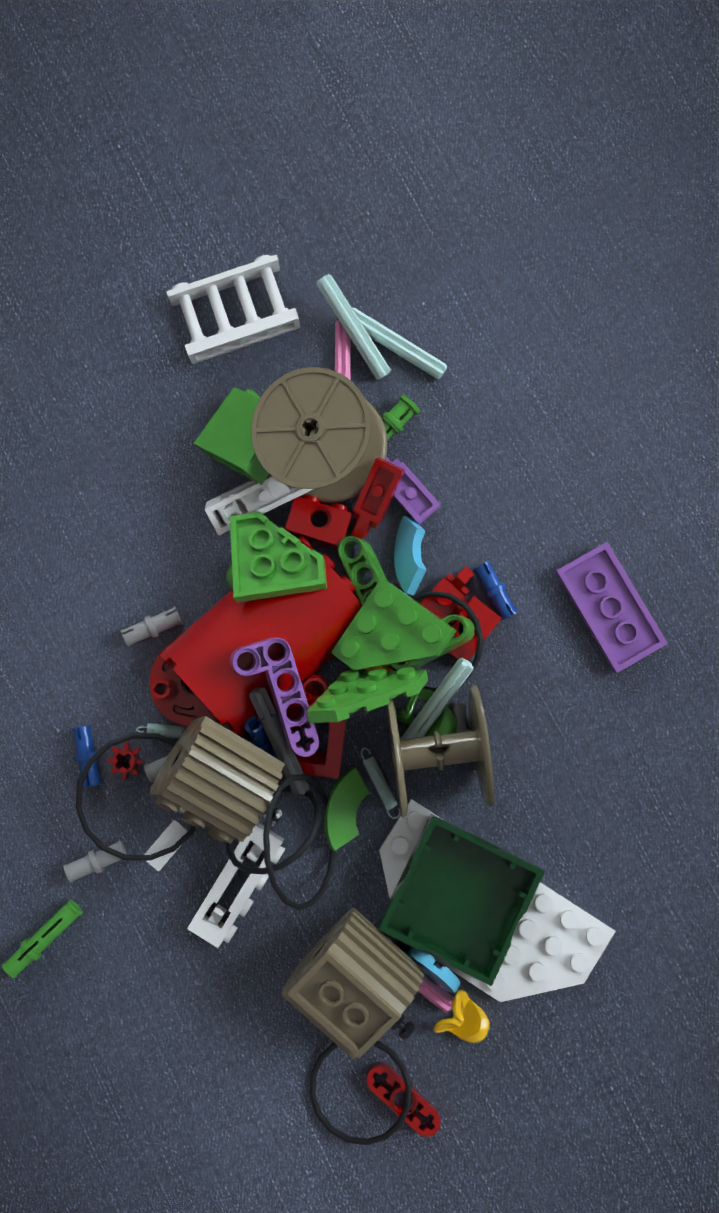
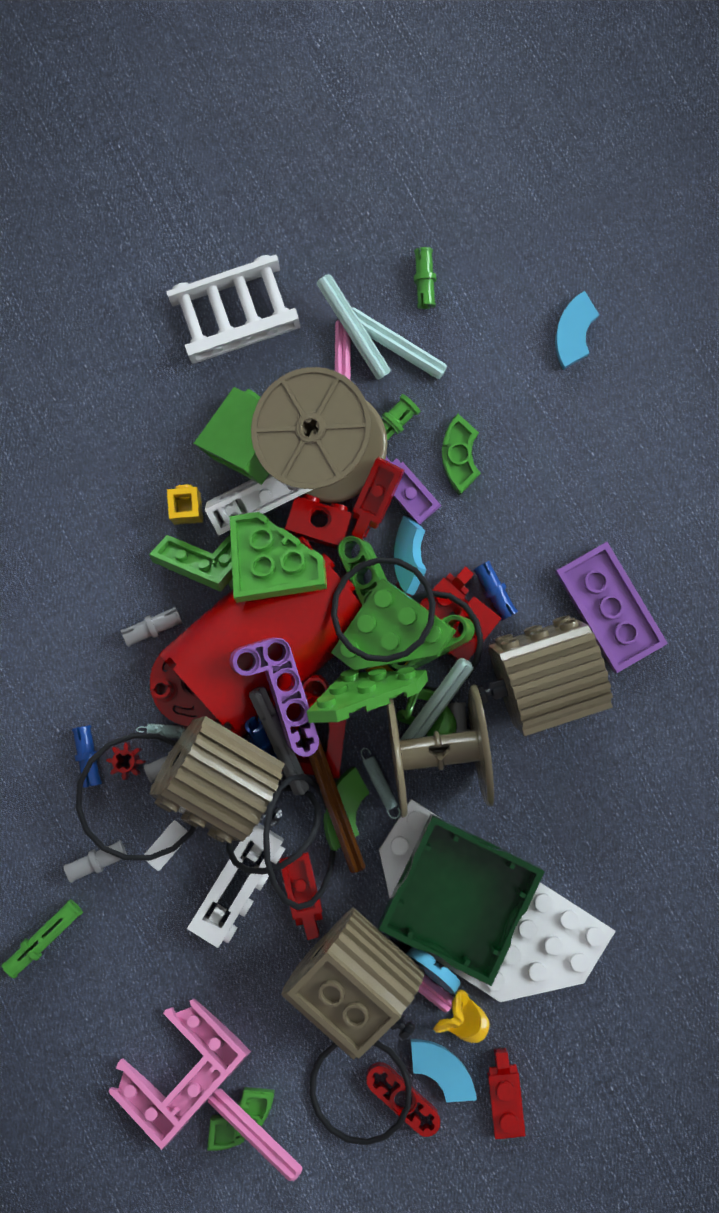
none -> bright pink wedge [109,999,251,1150]
none -> bright green plate [149,534,233,592]
none -> yellow brick [167,484,203,525]
none -> bright green tile [207,1087,275,1151]
none -> bright pink axle [208,1088,303,1181]
none -> red hinge [279,852,323,940]
none -> reddish brown axle [301,734,365,873]
none -> black piece [331,557,436,663]
none -> medium azure tile [411,1039,477,1103]
none -> bright green pin [414,247,437,309]
none -> bright green tile [442,414,480,495]
none -> dark tan piece [478,615,613,736]
none -> red hinge [487,1048,526,1140]
none -> medium azure tile [555,291,599,370]

